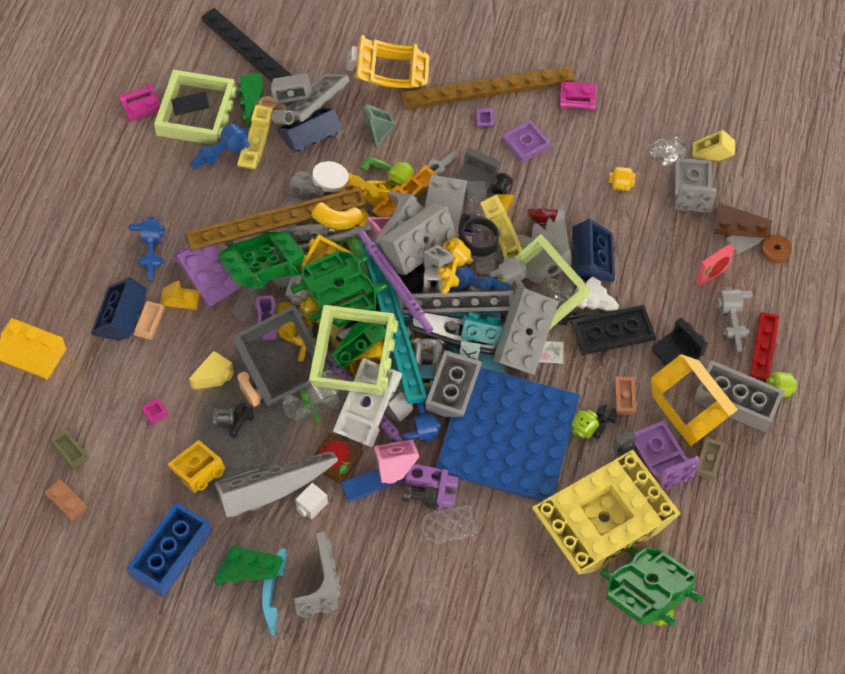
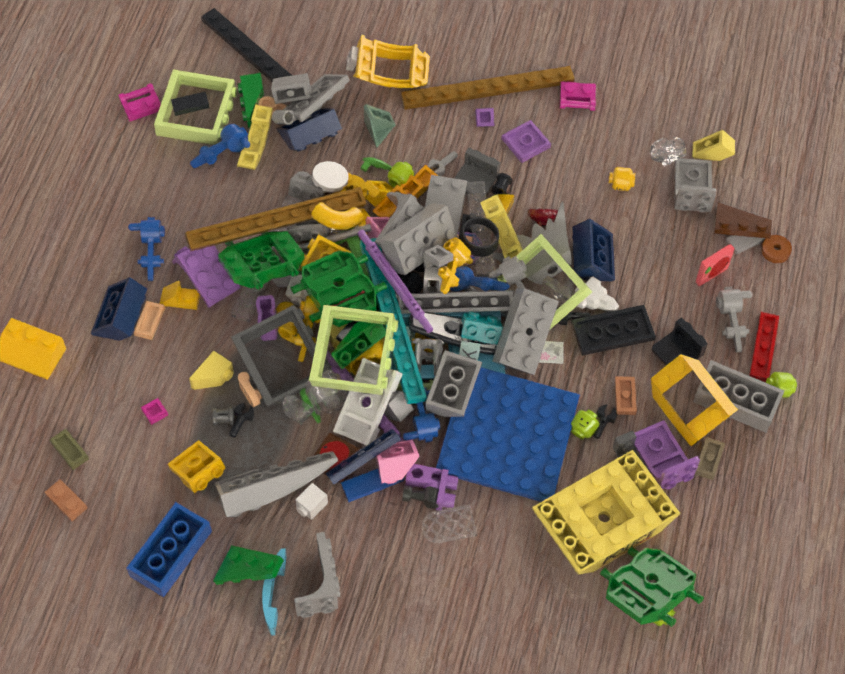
none -> dark blue tile [326,429,401,485]

